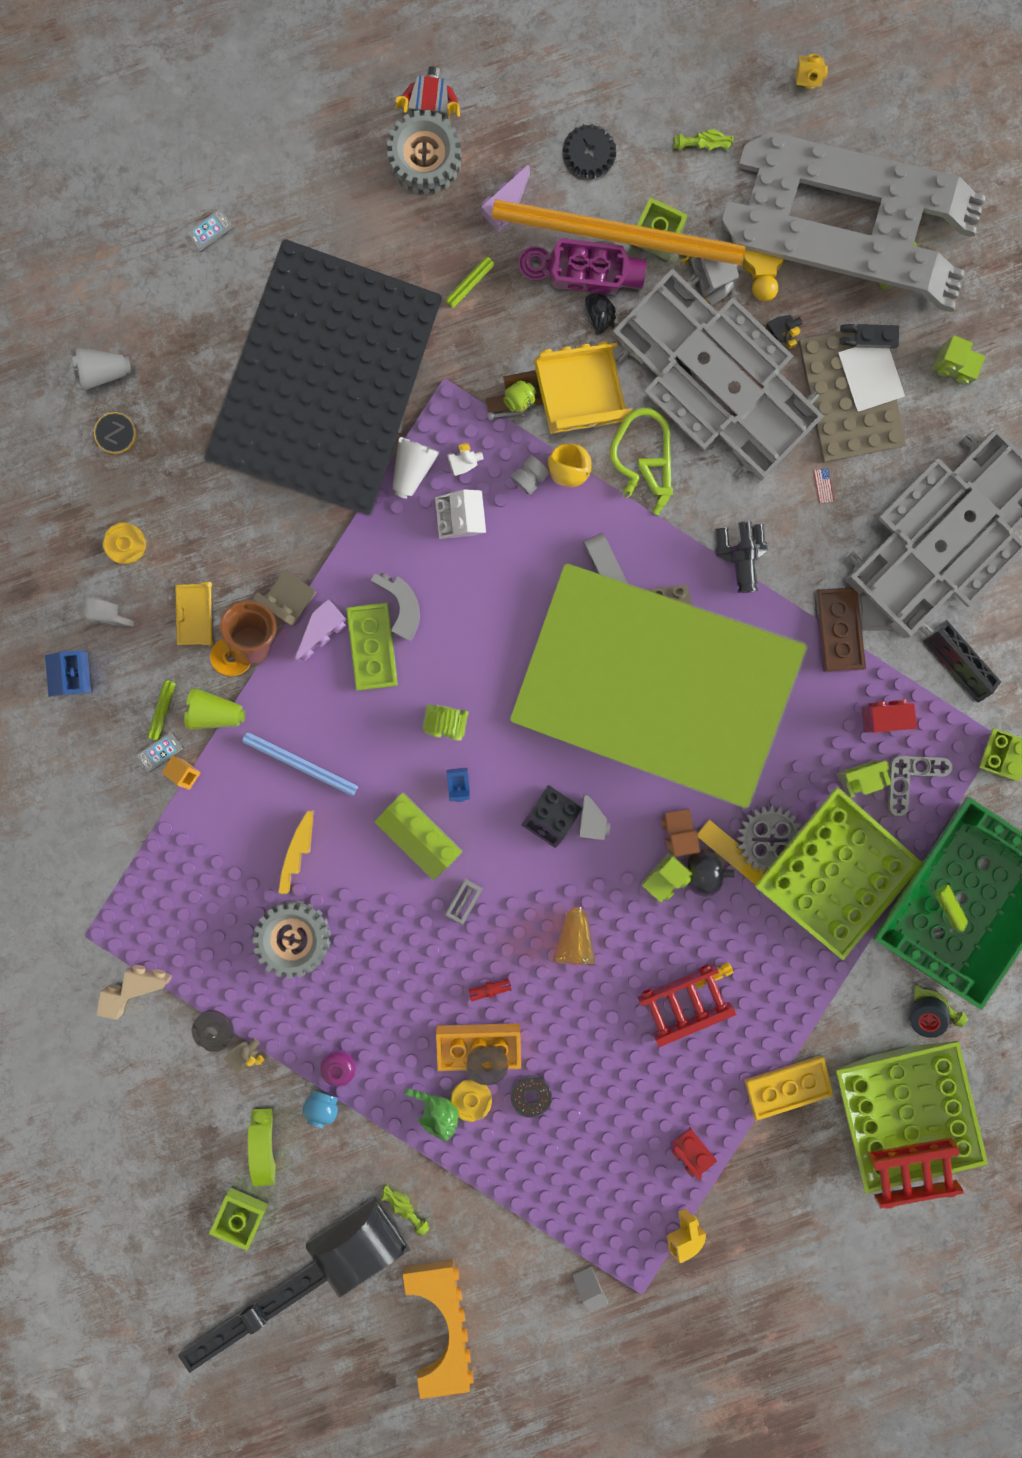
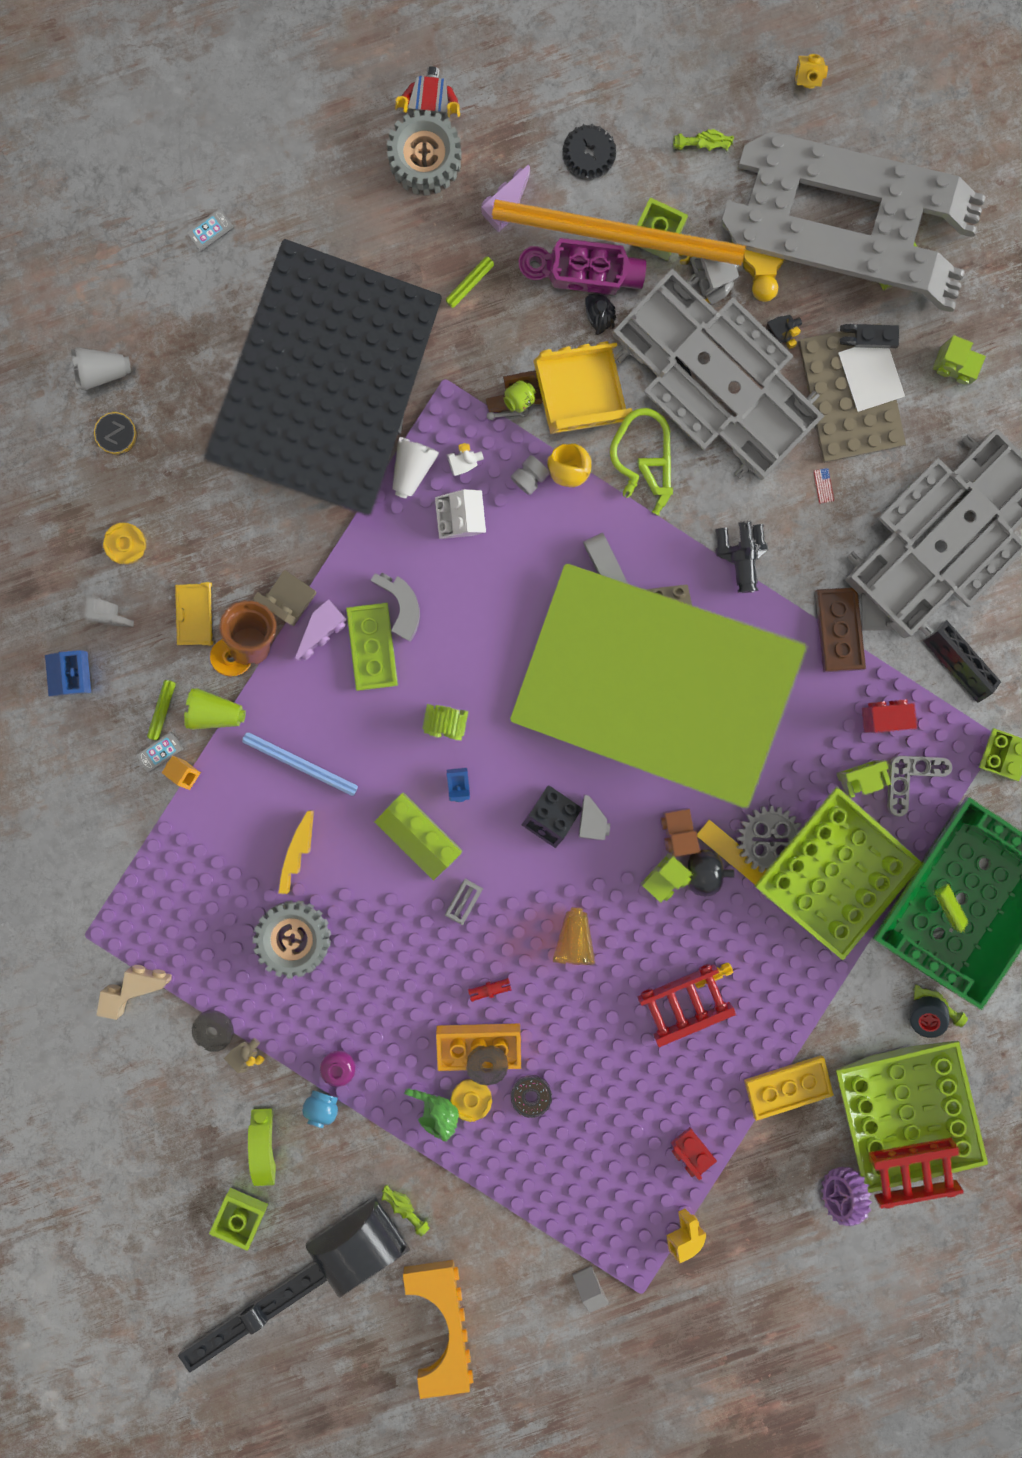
none -> medium lavender gear [821,1167,872,1226]

